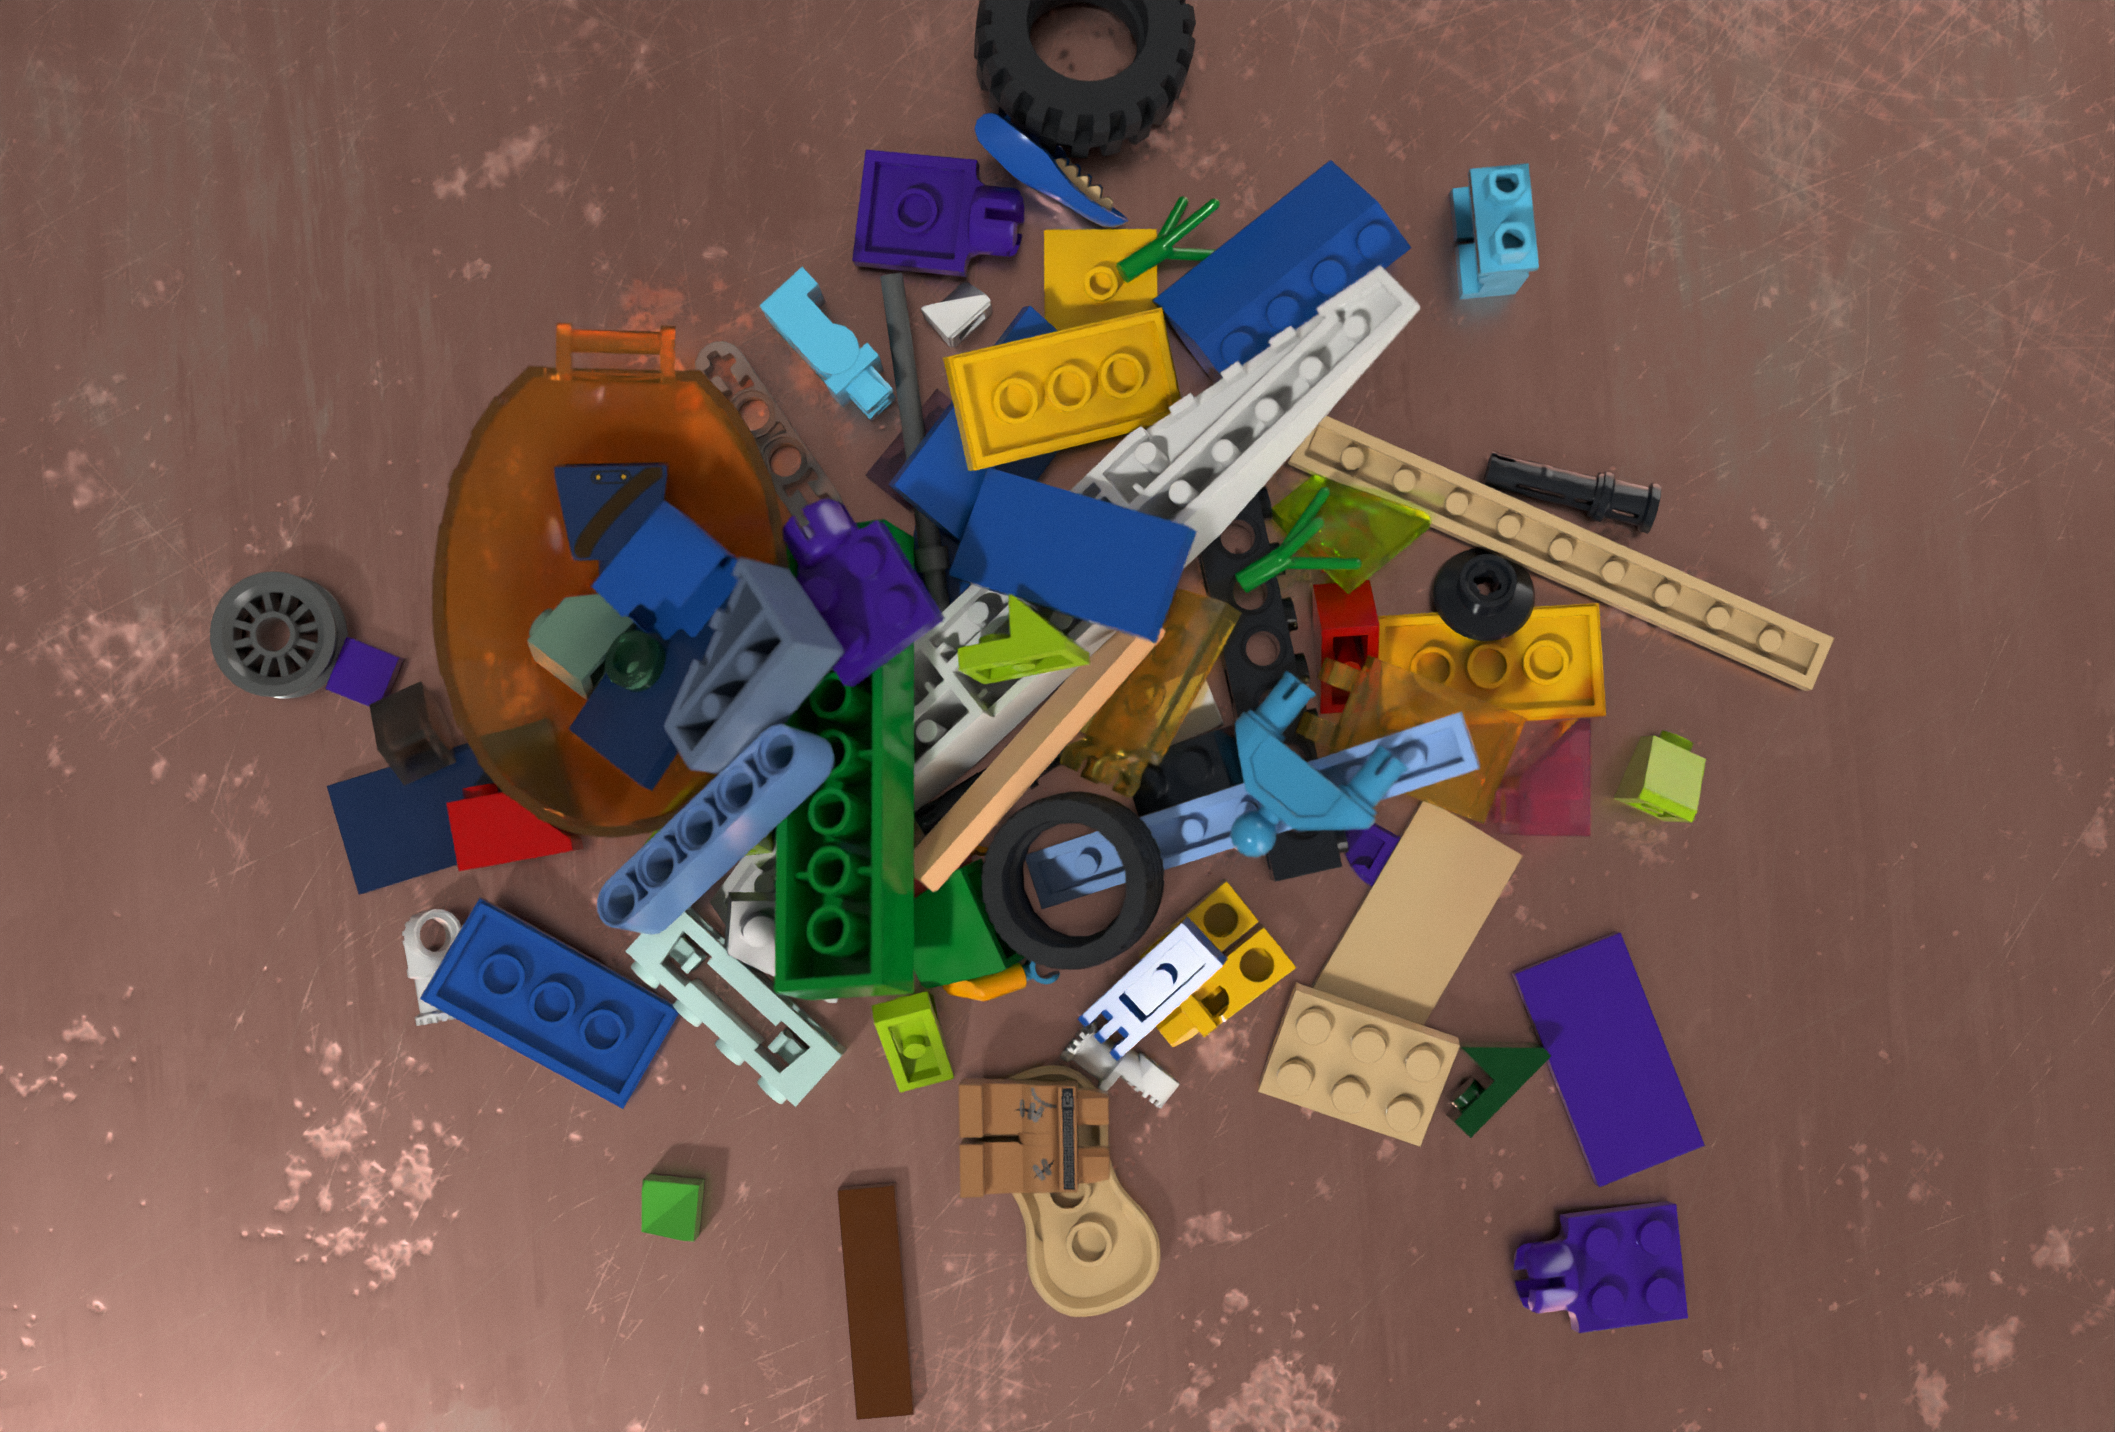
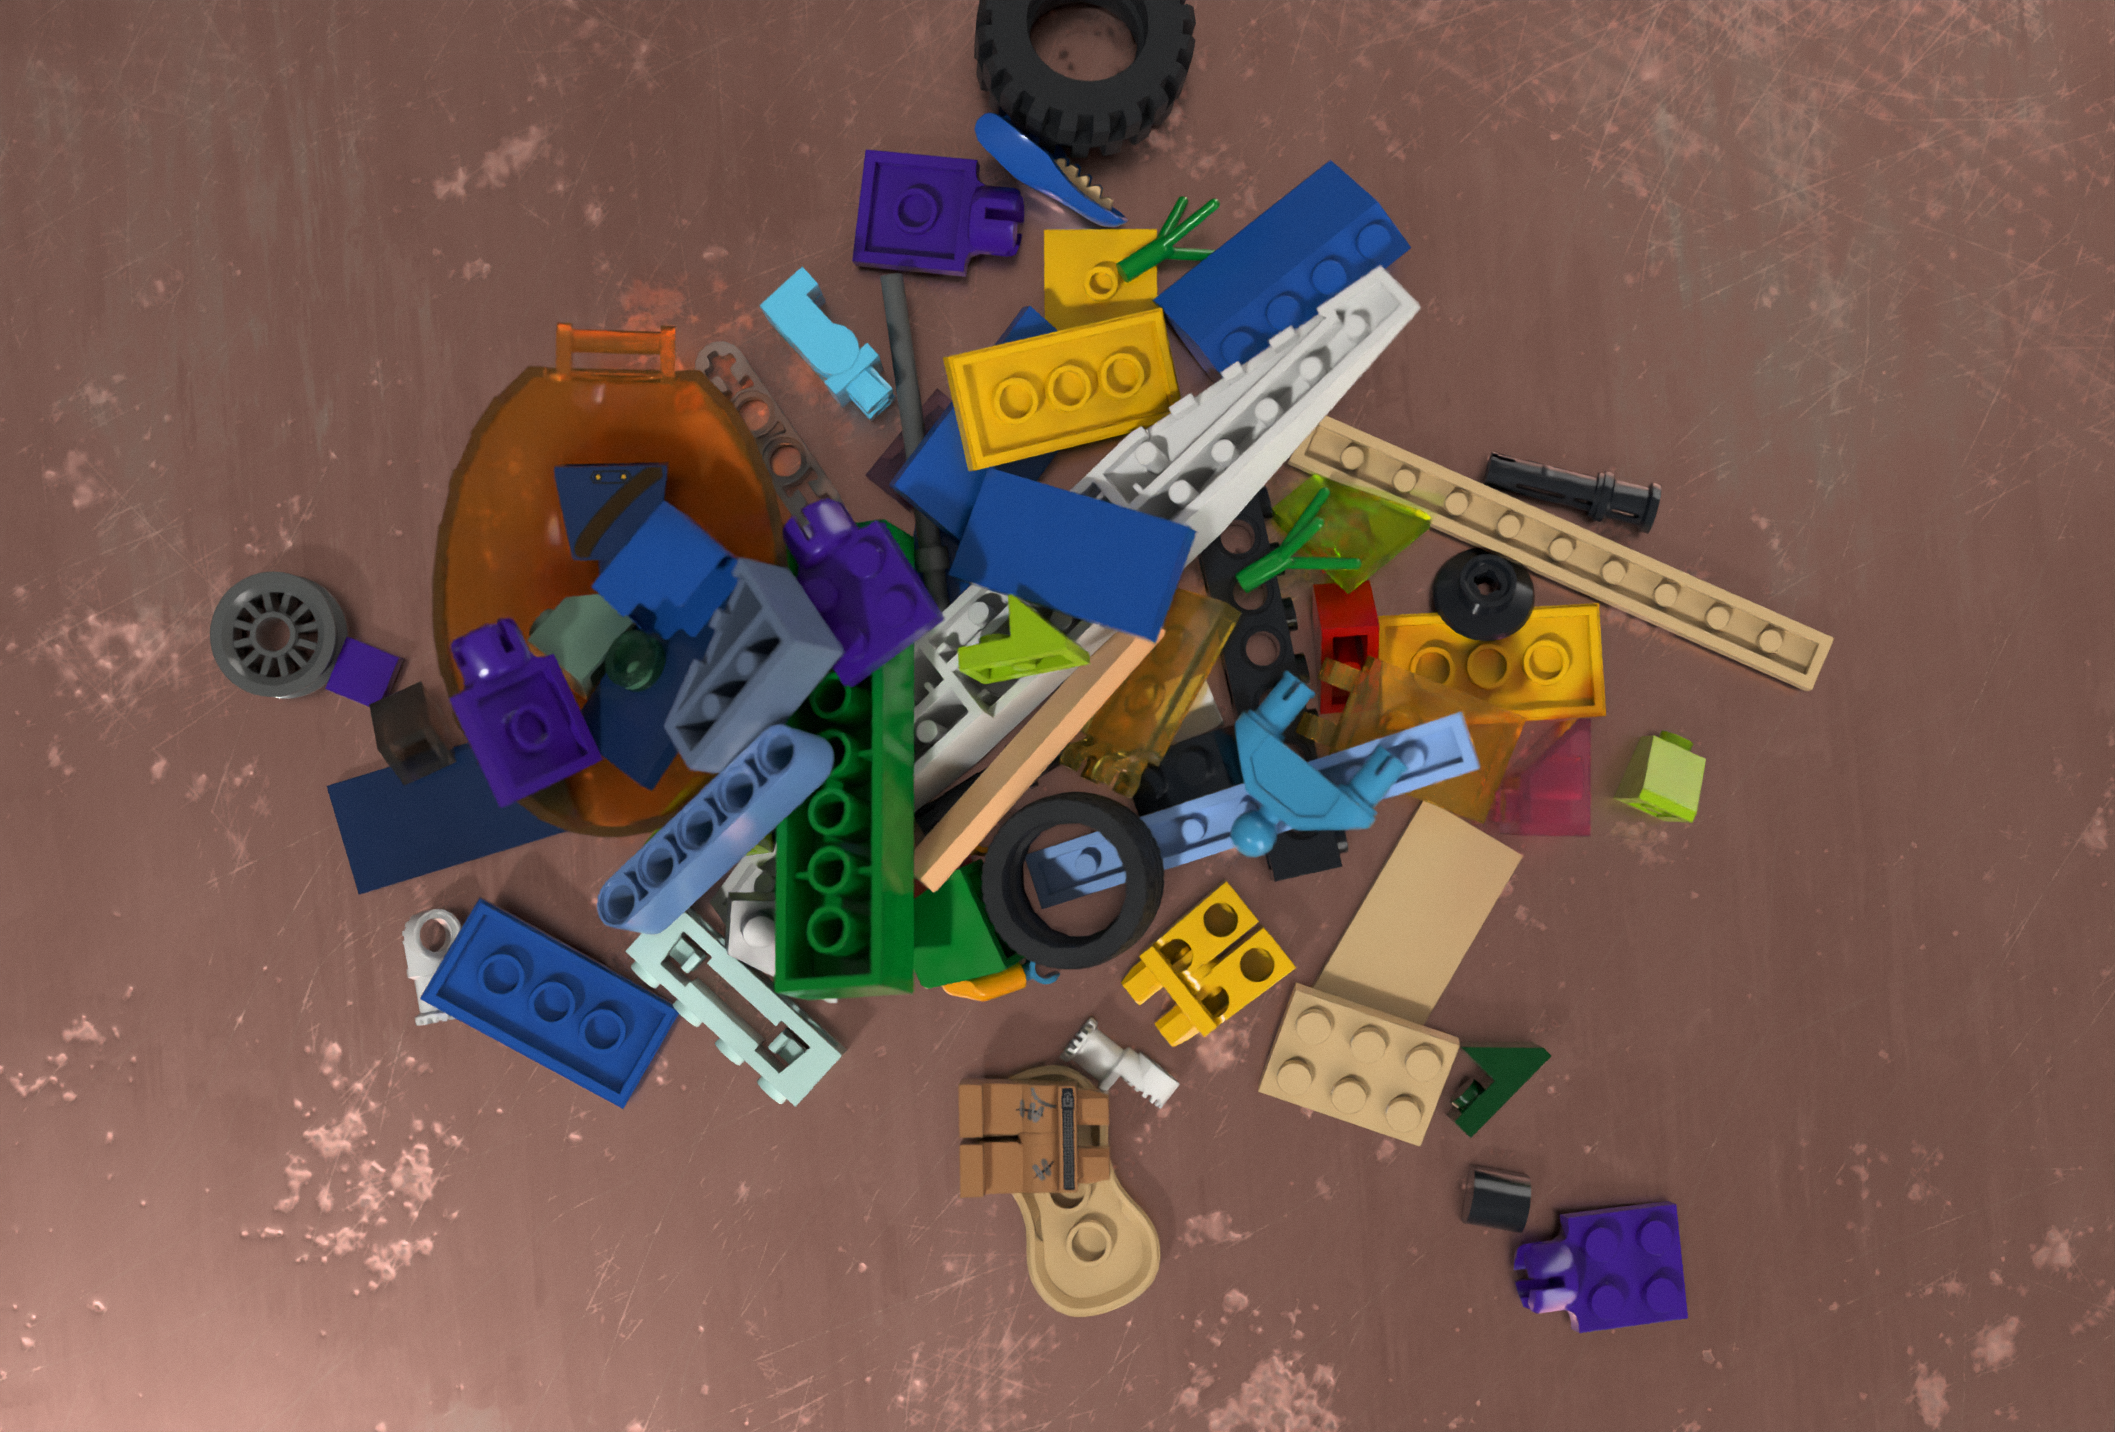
red slope [447,783,584,871] -> none
bright green slope [641,1174,705,1242] -> none
reddish brown tile [837,1183,915,1420] -> none
lime slope [871,991,955,1093] -> none
white slope [921,282,993,348] -> none
hinge [1077,916,1228,1061] -> none
dark purple tile [1344,822,1400,887] -> none
medium azure hips [1449,163,1539,299] -> none
dark purple tile [1512,931,1705,1187] -> none
none -> dark purple plate [449,617,603,808]
none -> black brick [1461,1165,1531,1233]

